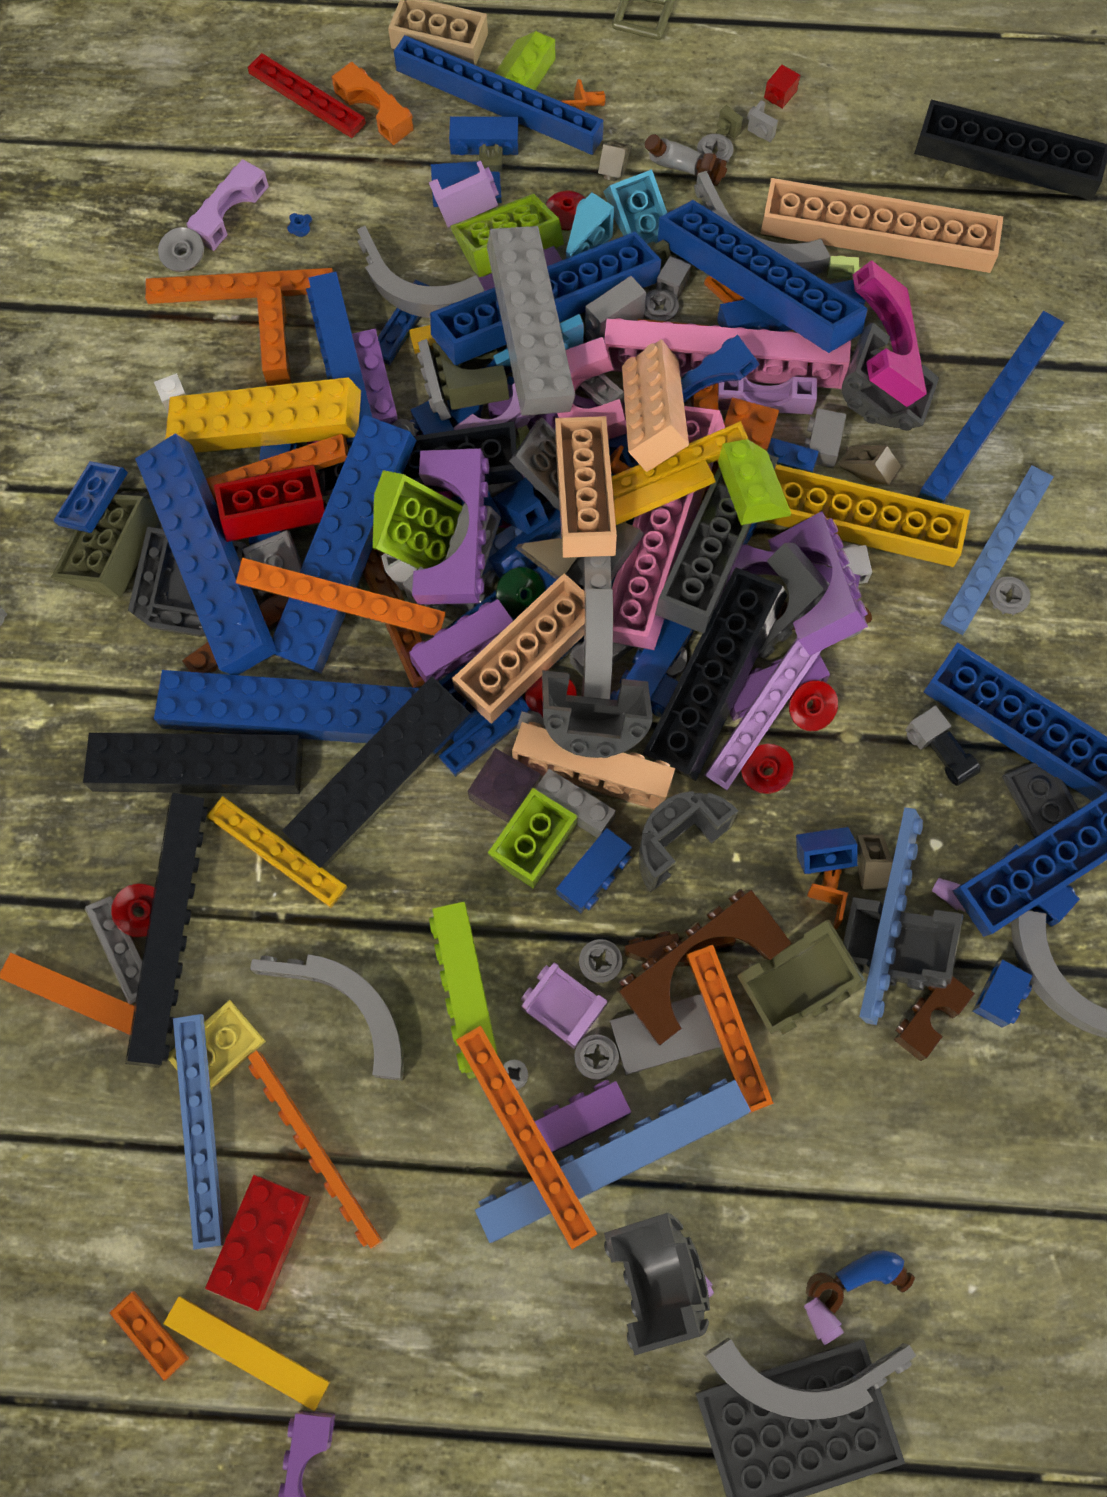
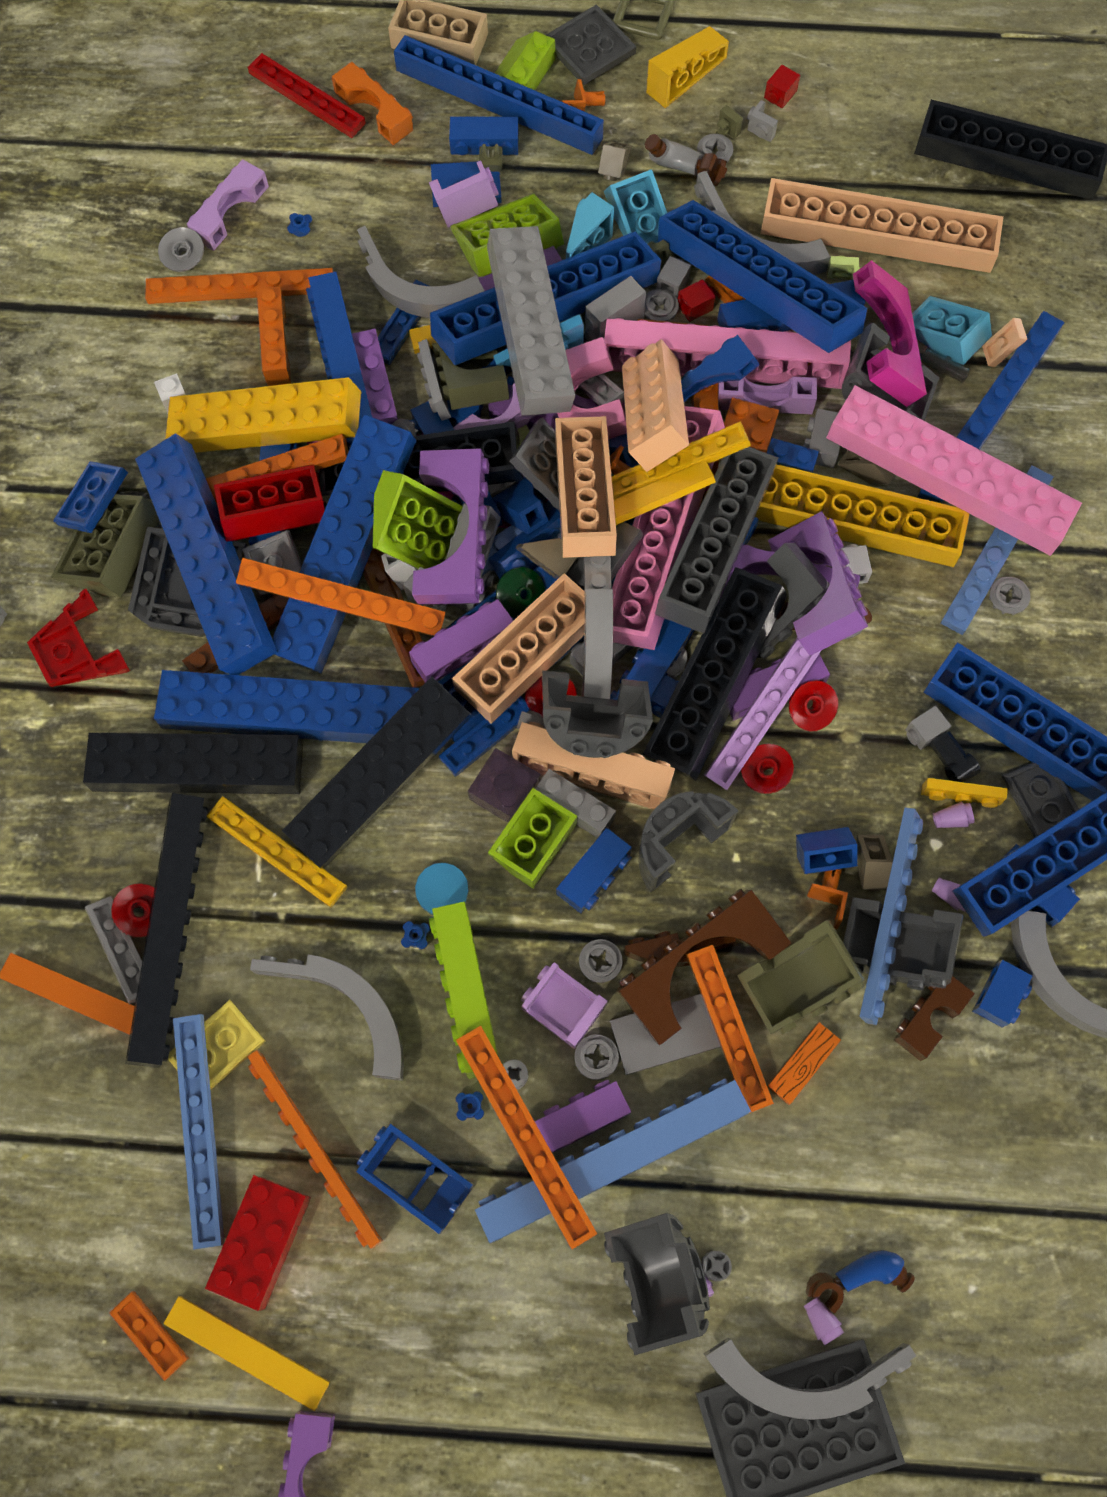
red dish [546,191,586,231] -> none
lime slope [718,439,791,525] -> none
none -> red wing [27,588,130,687]
none -> blue door [356,1124,474,1234]
none -> blue plate [401,921,430,950]
none -> dark azure tile [415,863,469,915]
none -> blue plate [456,1091,484,1121]
none -> dark grey plate [546,4,636,86]
none -> yellow wedge [646,26,729,108]
none -> red brick [678,279,716,322]
none -> light grey wheel [701,1251,732,1281]
none -> orange tile [767,1022,841,1105]
none -> bright pink brick [826,385,1082,556]
none -> medium azure slope [912,296,992,365]
none -> clear smoke pin [921,348,971,384]
none -> yellow plate [921,778,1008,808]
none -> lavender cone [933,801,974,829]
none -> light nougat plate [982,318,1027,367]

